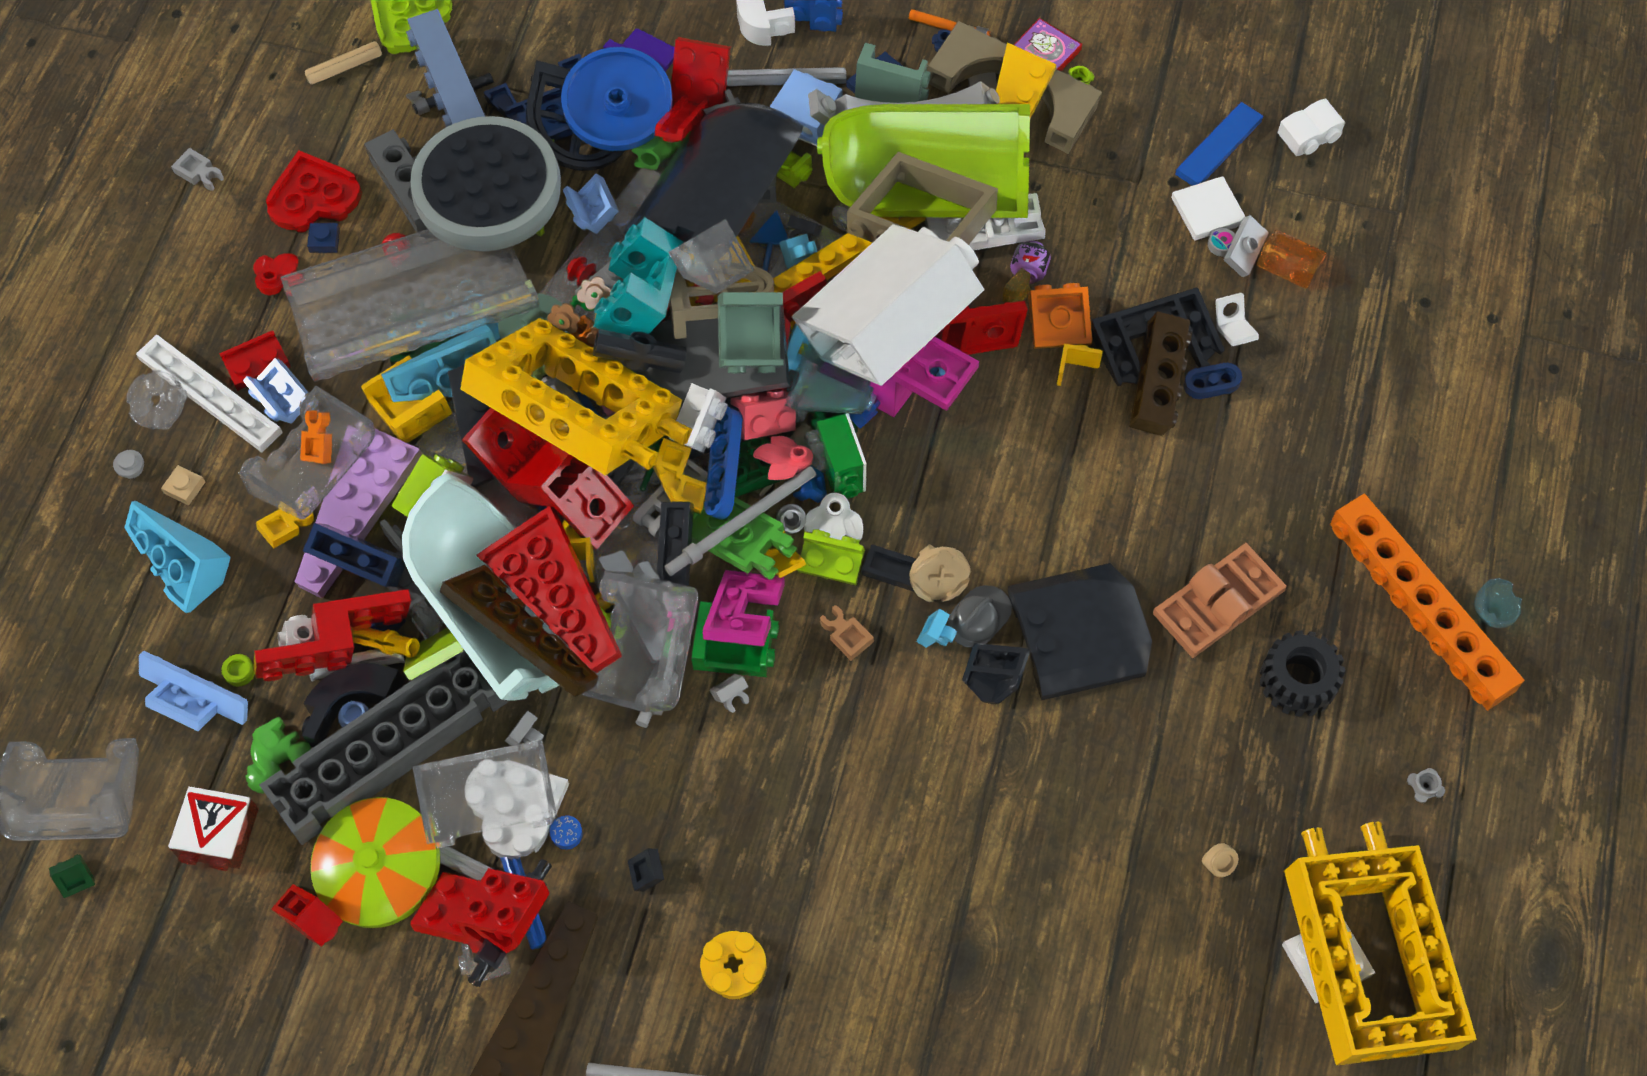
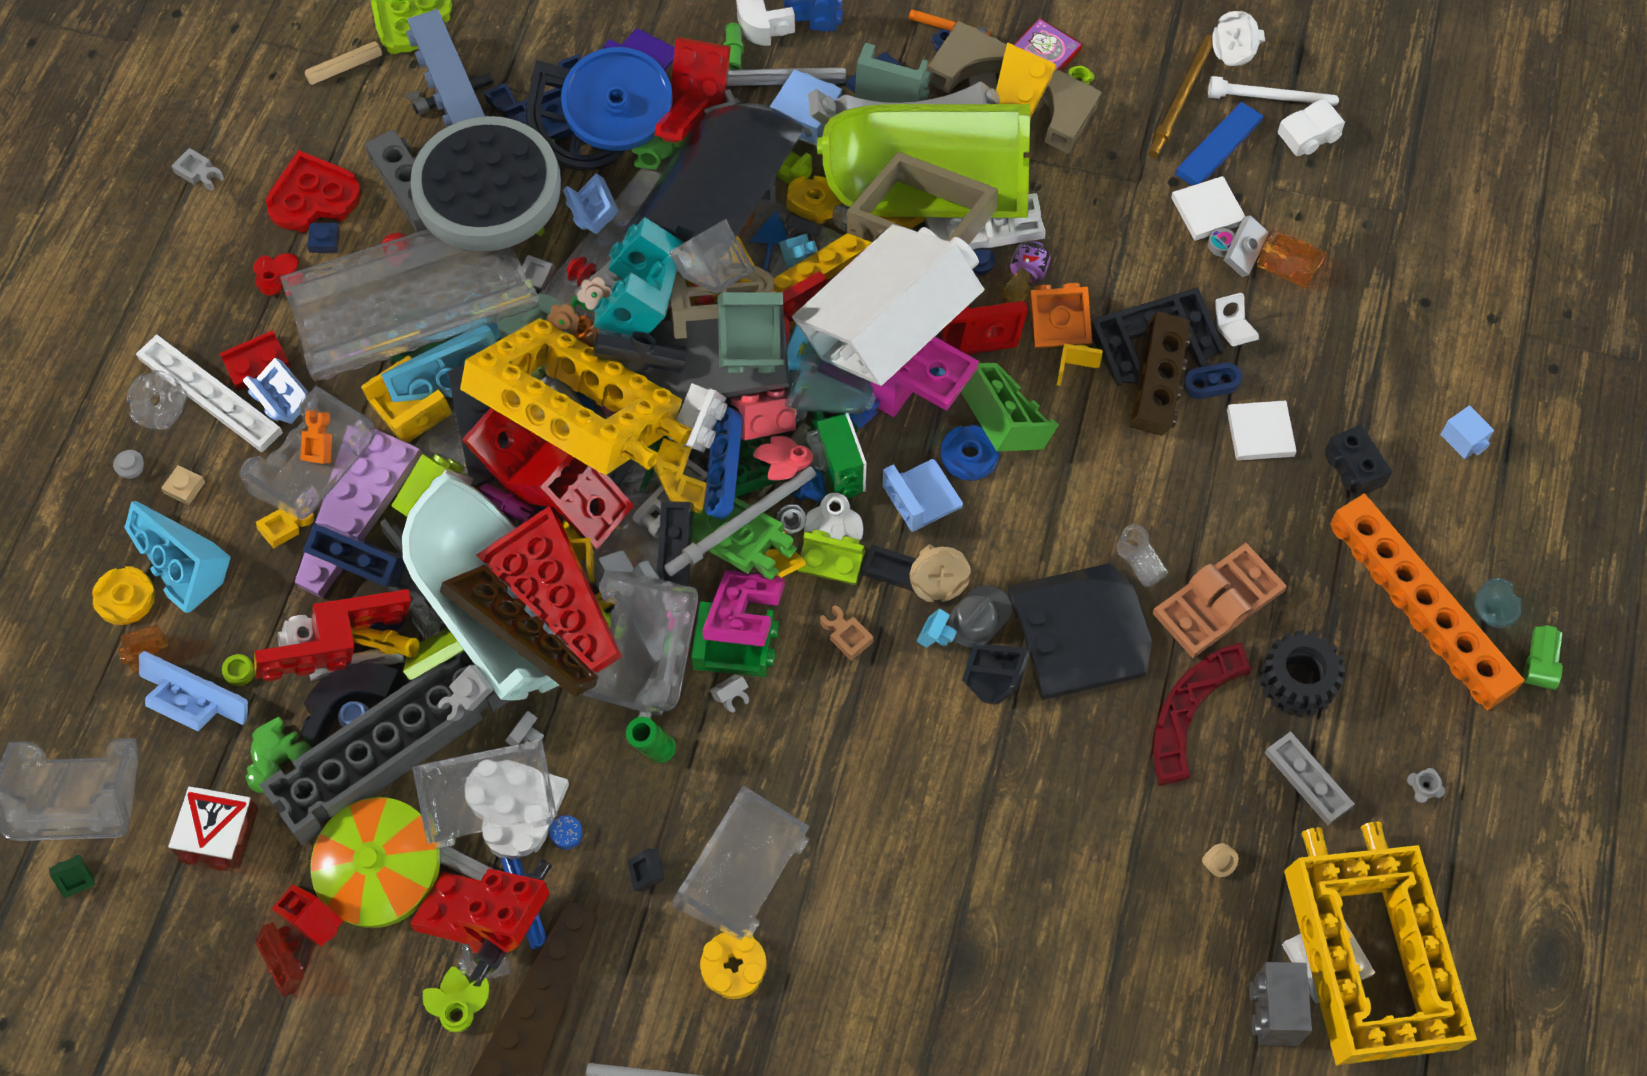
none -> yellow tile [92,566,156,625]
none -> clear orange bracket [119,624,168,673]
none -> clear red plate [255,922,304,997]
none -> lime plate [423,966,490,1033]
none -> light grey plate [437,665,494,721]
none -> magenta axle [479,484,537,523]
none -> light grey plate [512,255,555,300]
none -> green brick [626,717,676,763]
none -> clear windscreen [670,785,810,941]
none -> bright green pin [723,23,744,70]
none -> yellow plate [786,176,842,225]
none -> light blue bracket [882,459,963,532]
none -> blue tile [941,425,999,481]
none -> bright green wedge [961,363,1059,452]
none -> dark blue plate [972,248,995,275]
none -> clear piece [1117,524,1168,587]
none -> pearl gold bar [1148,35,1213,158]
none -> dark red tile [1153,642,1252,786]
none -> white piece [1208,76,1339,106]
none -> white tile [1212,11,1265,66]
none -> white tile [1227,401,1297,461]
none -> flat silver brick [1249,962,1312,1046]
none -> light grey plate [1265,731,1355,826]
none -> black brick [1325,424,1393,499]
none -> light blue brick [1440,405,1494,460]
none -> bright green piece [1523,625,1563,690]

